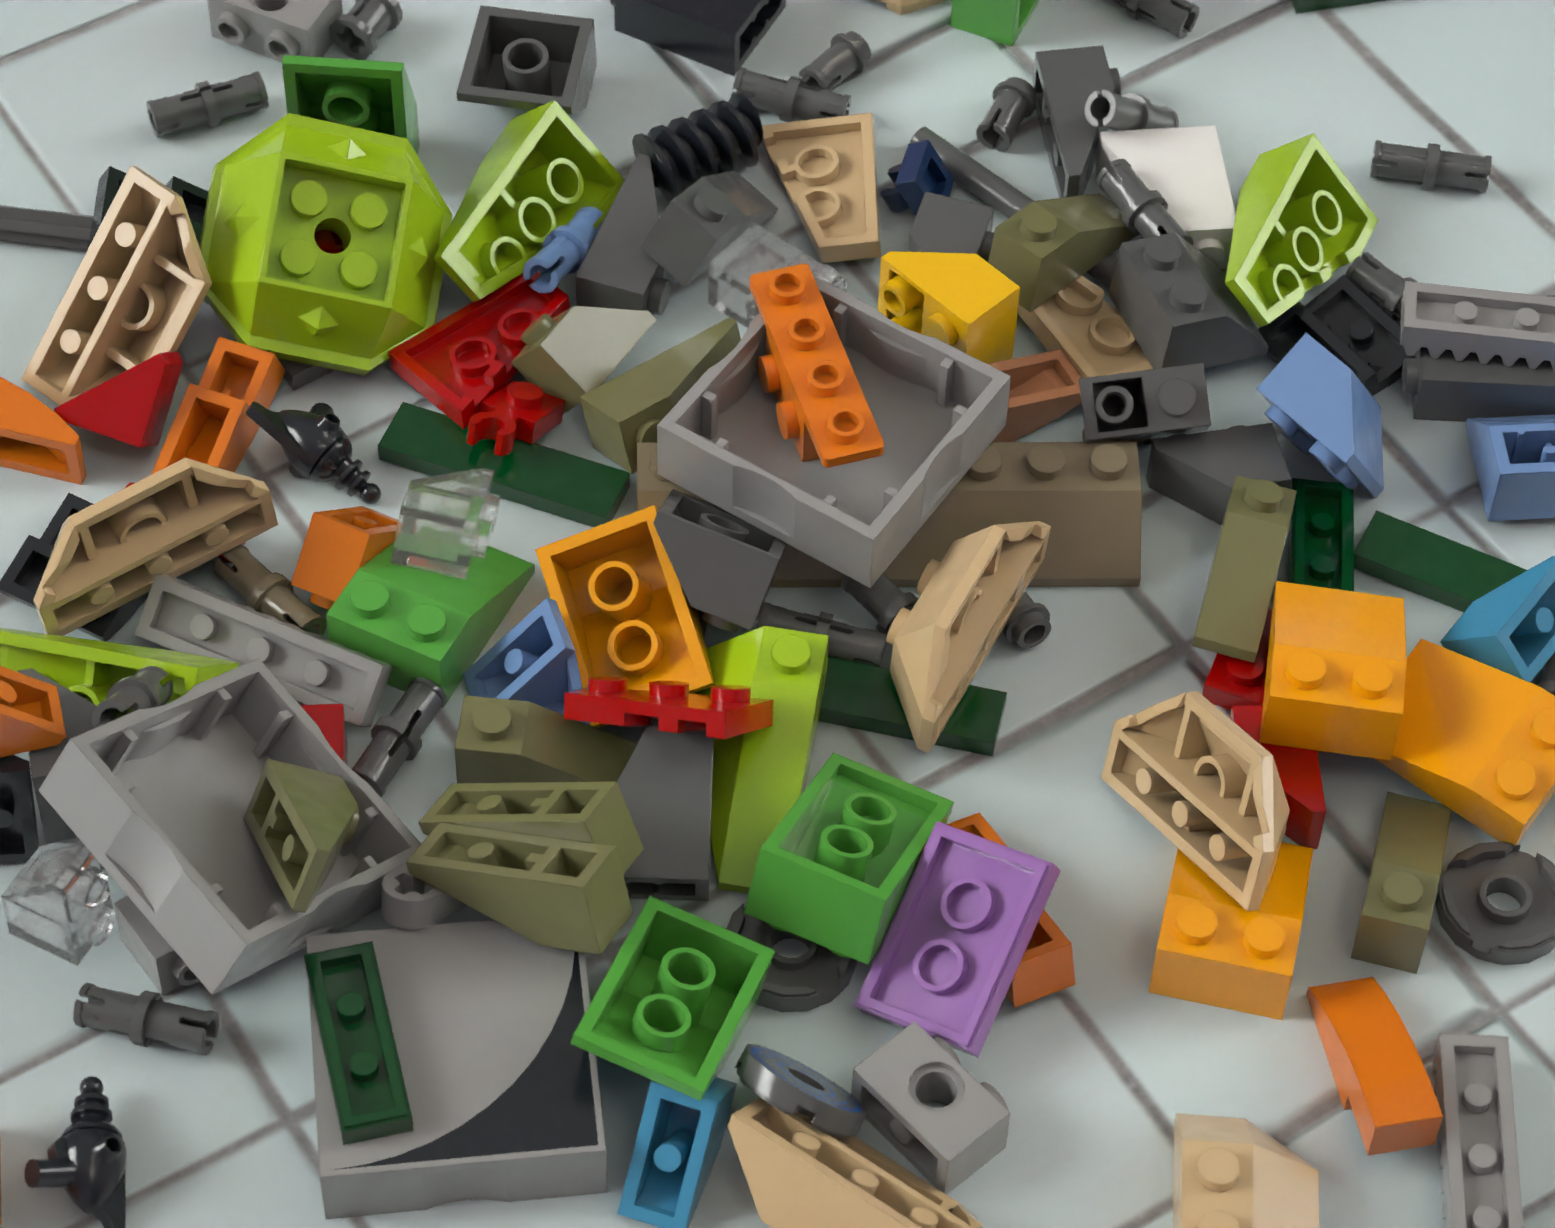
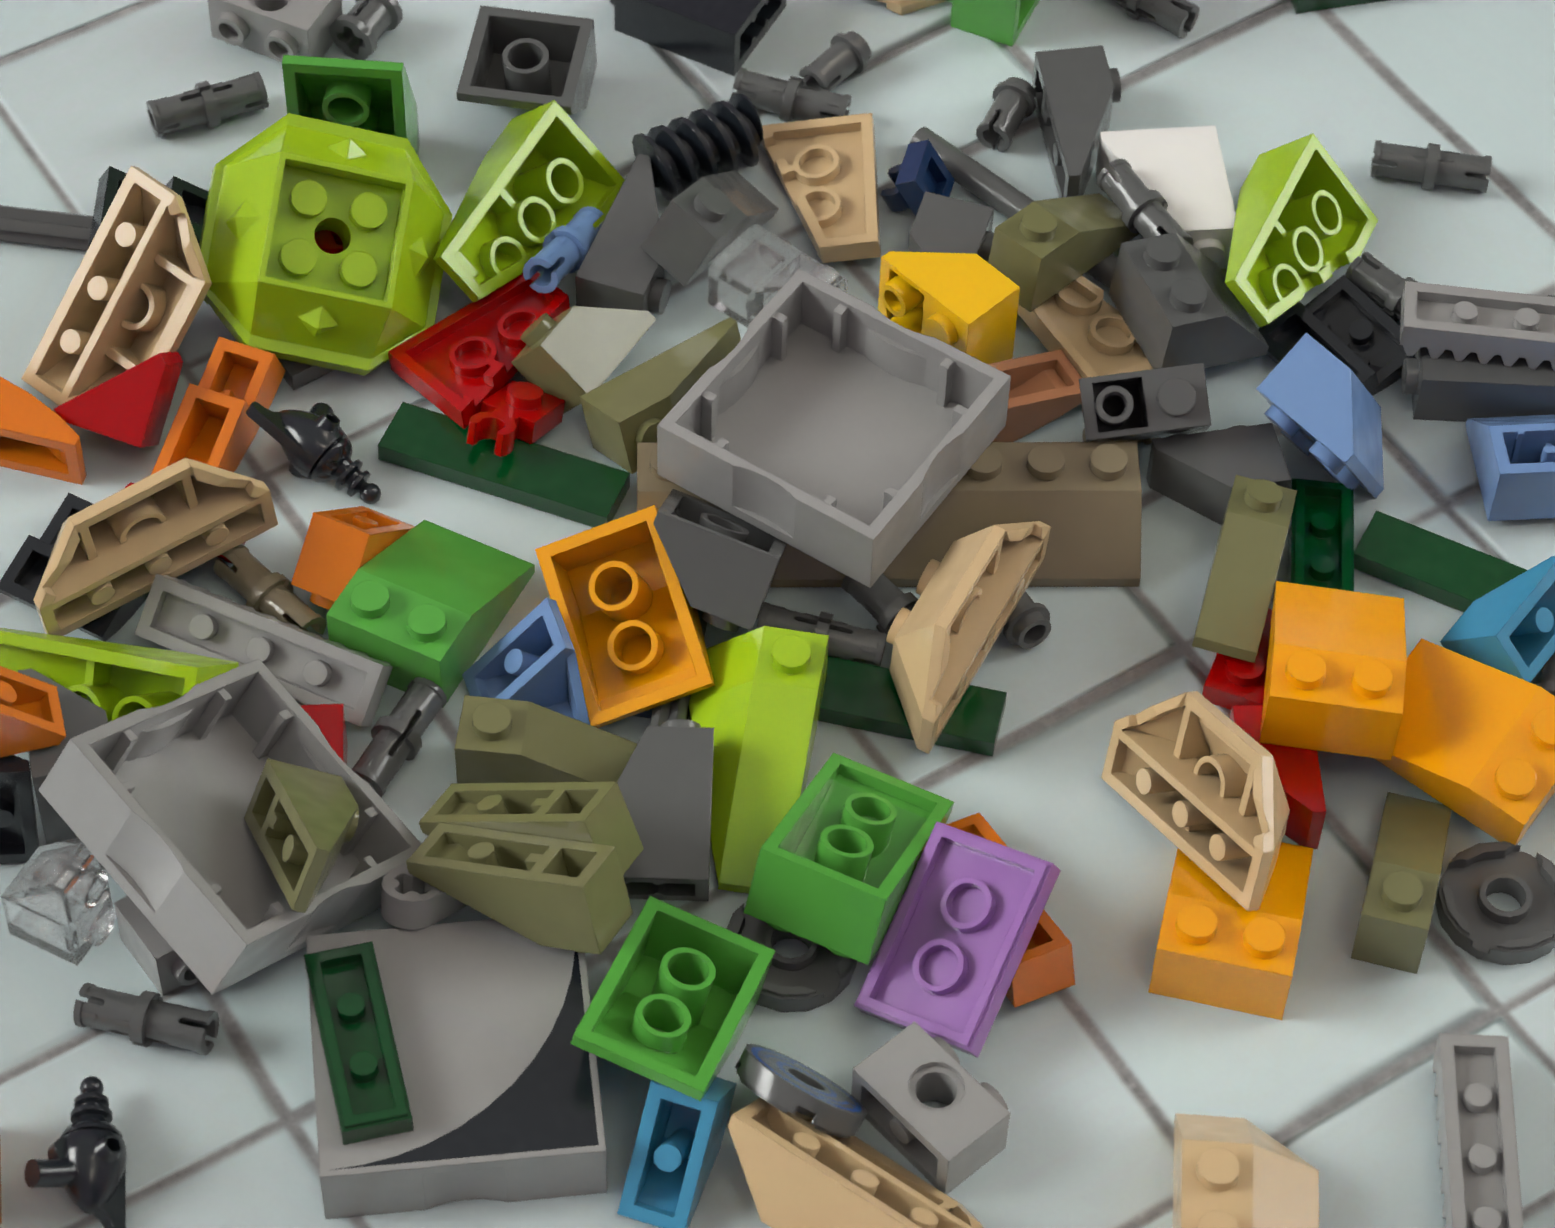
dark grey pin [92,666,174,728] -> none
clear slope [391,468,501,579] -> none
red wing [564,676,773,739] -> none
orange bracket [749,263,884,468] -> none
dark grey pin [1084,89,1179,131] -> none
orange slope [1306,977,1443,1156] -> none

